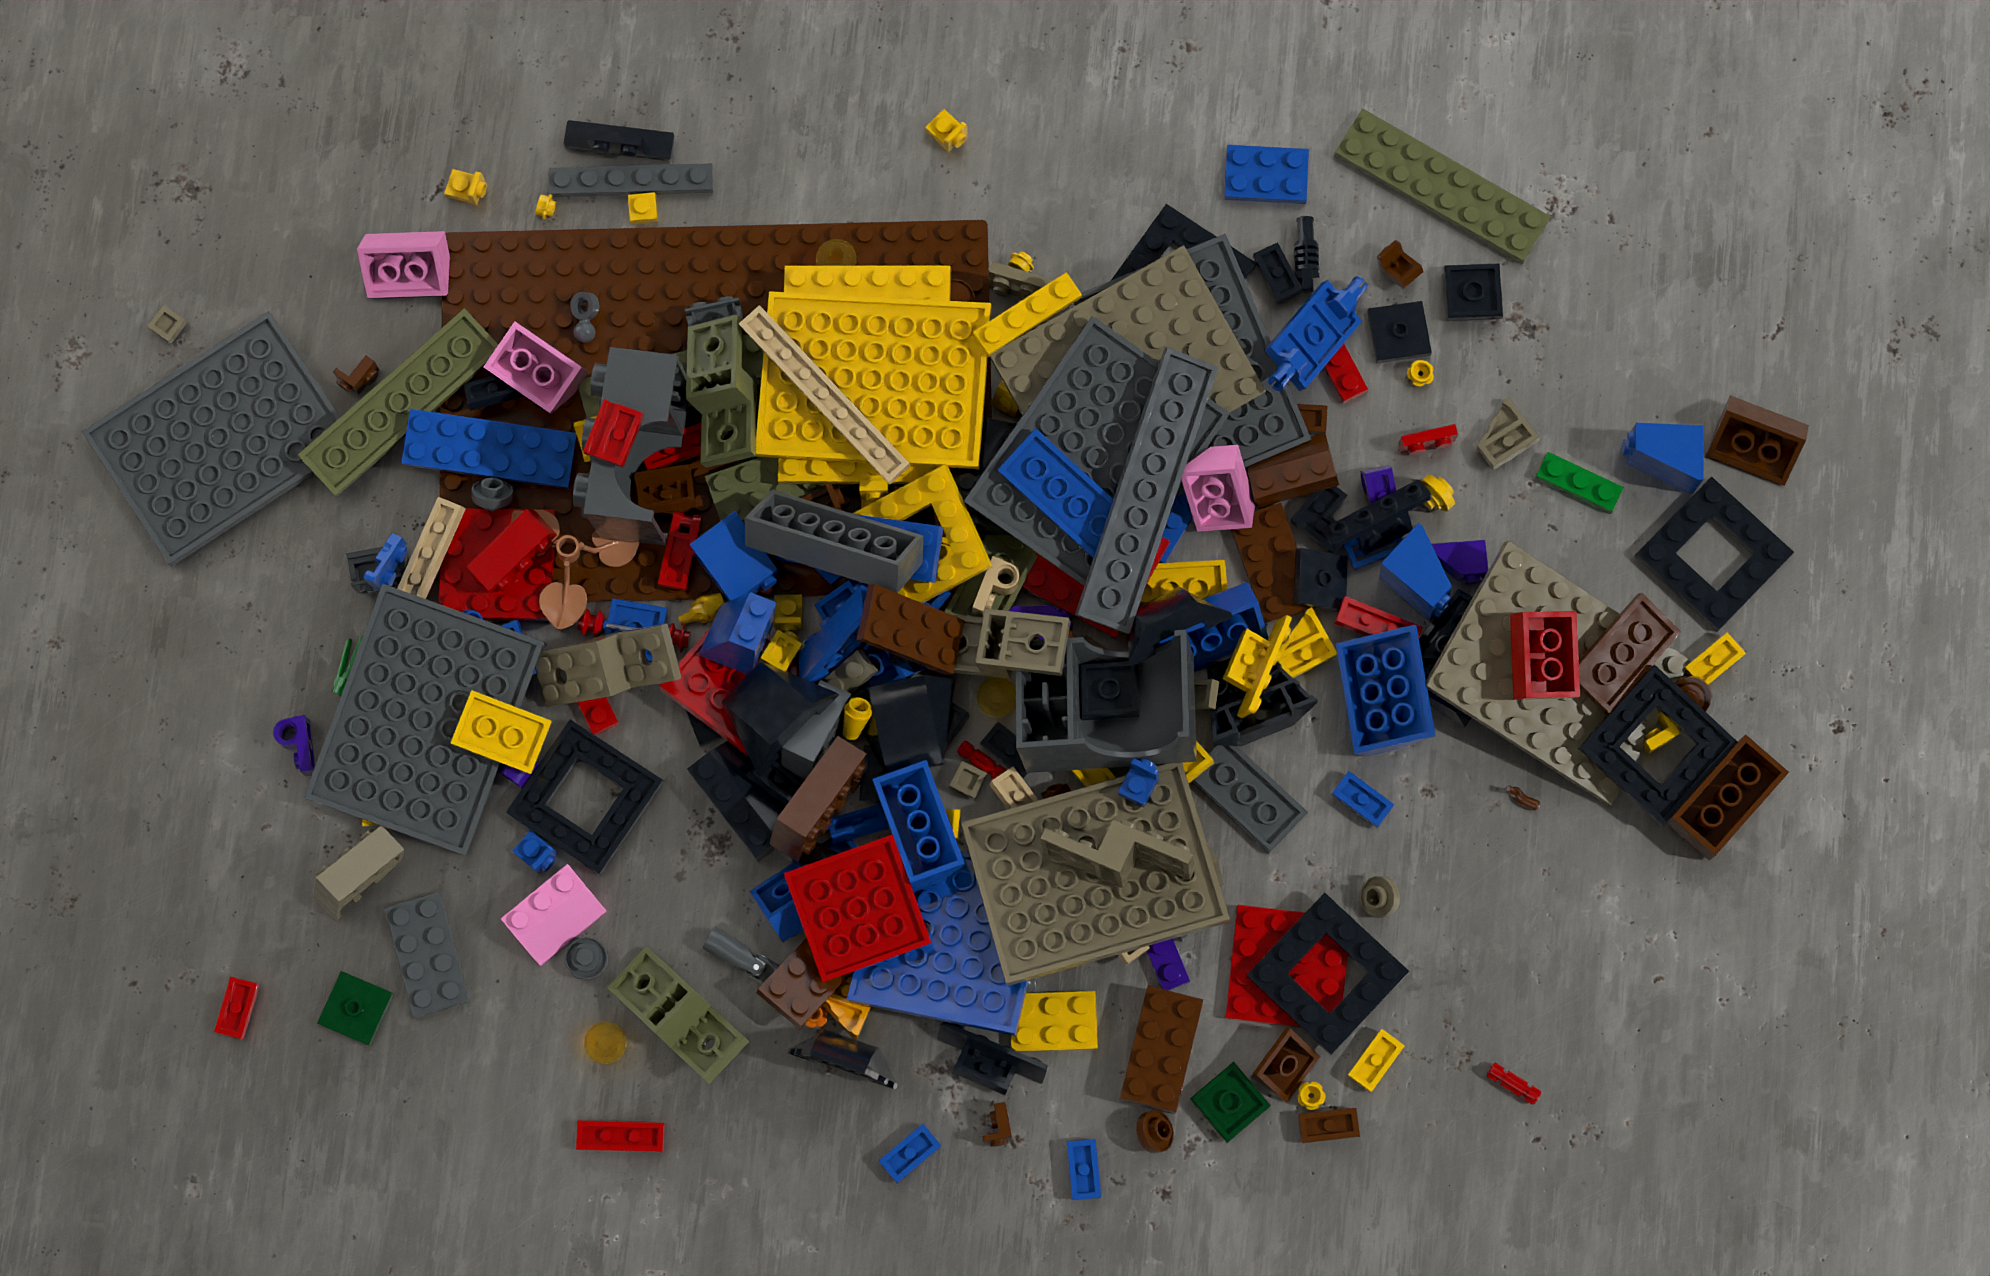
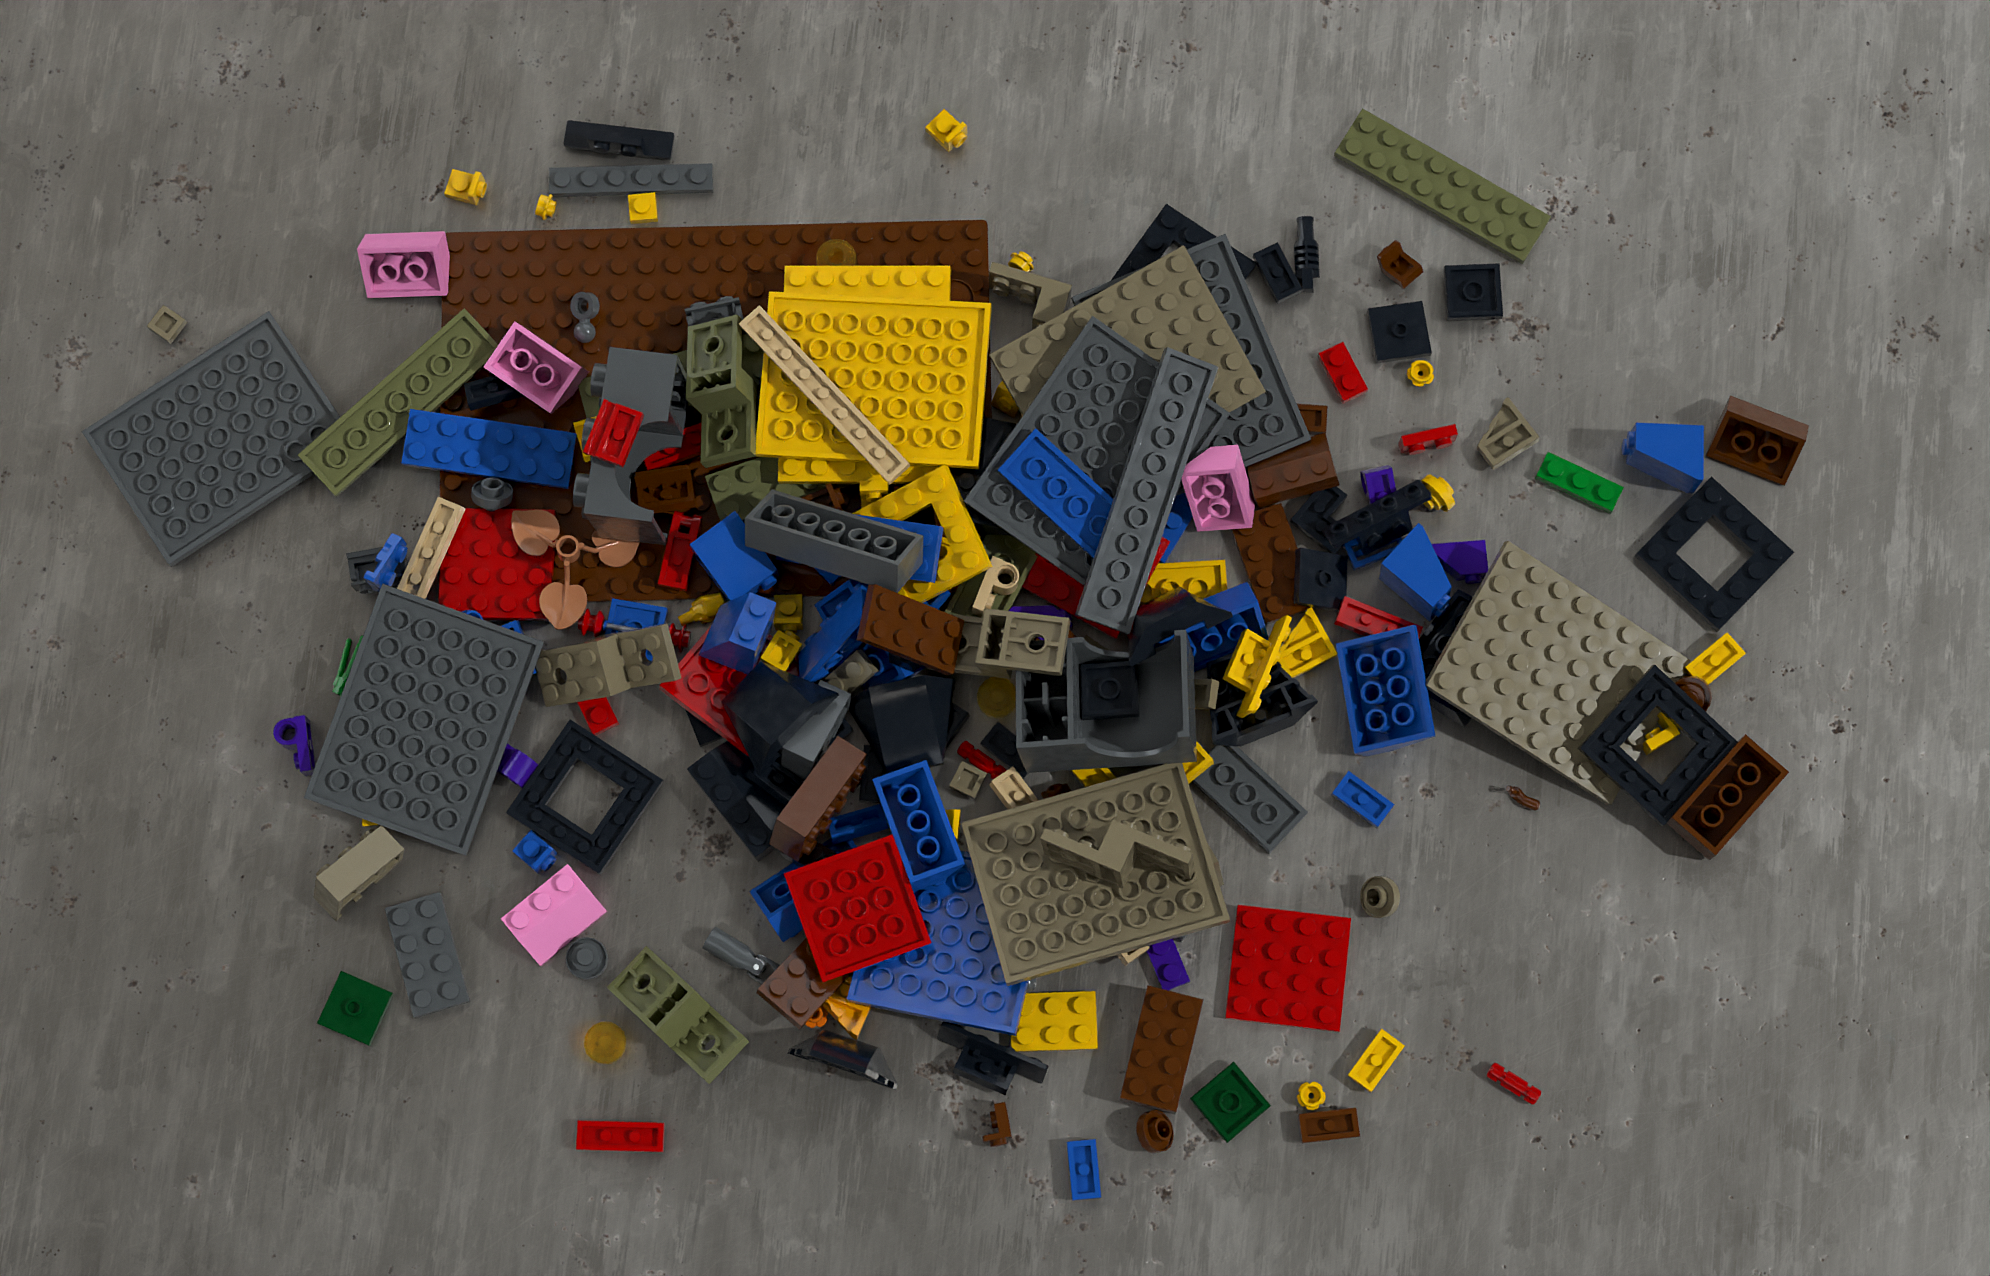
red plate [214,976,260,1040] -> none
reddish brown bracket [333,355,379,394] -> none
yellow plate [451,690,552,774] -> none
red brick [467,509,557,592] -> none
yellow cone [843,697,872,740] -> none
blue plate [879,1124,942,1184] -> none
yellow plate [973,272,1082,357] -> none
blue bracket [1118,758,1160,808] -> none
blue plate [1224,145,1309,204] -> none
black plate [1246,892,1409,1056] -> none
reddish brown slope [1251,1027,1320,1103] -> none
blue plate [1264,276,1368,391] -> none
red brick [1510,611,1580,700] -> none
reddish brown plate [1579,593,1681,714] -> none

